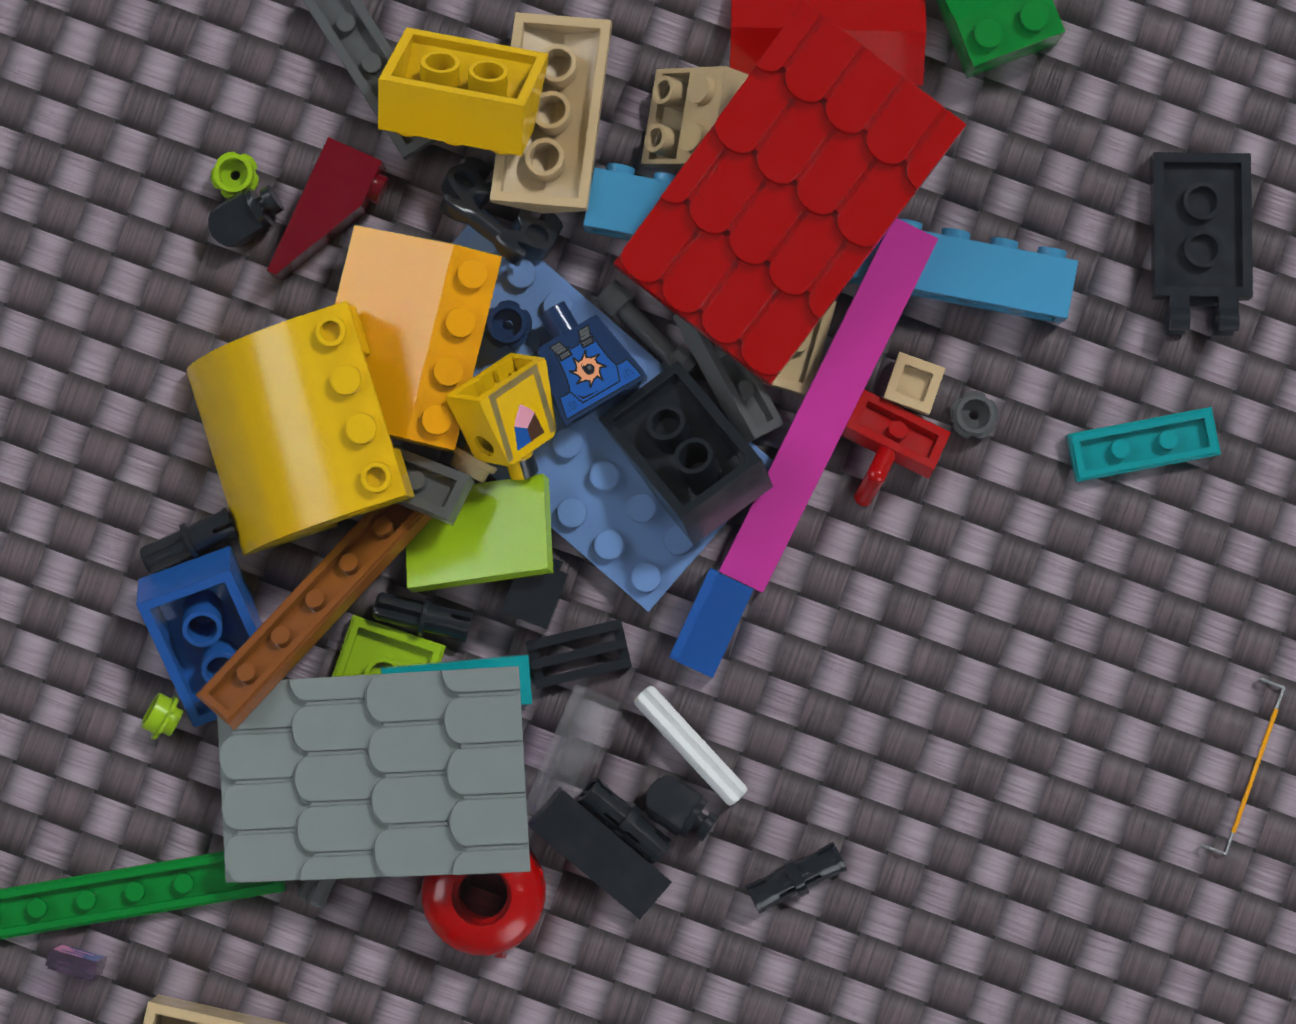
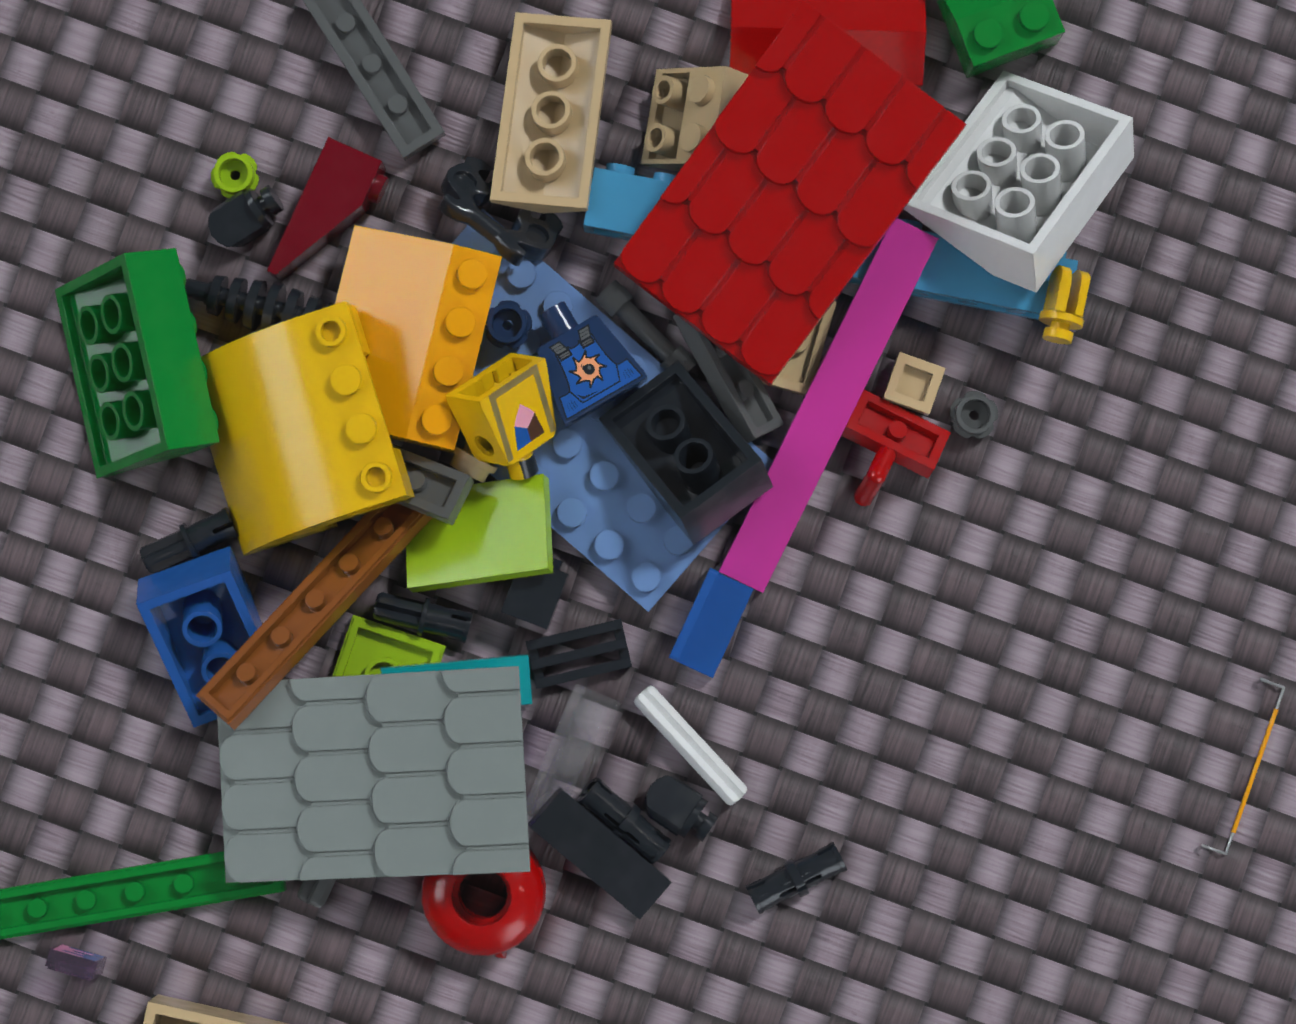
lime plate [140,692,183,740] -> none
yellow slope [378,27,549,156] -> none
teal tile [1065,407,1221,483] -> none
black tile [1150,152,1253,336] -> none
none -> green slope [55,248,220,479]
none -> black piece [185,275,334,331]
none -> white slope [904,71,1134,293]
none -> yellow arm [1038,265,1091,345]

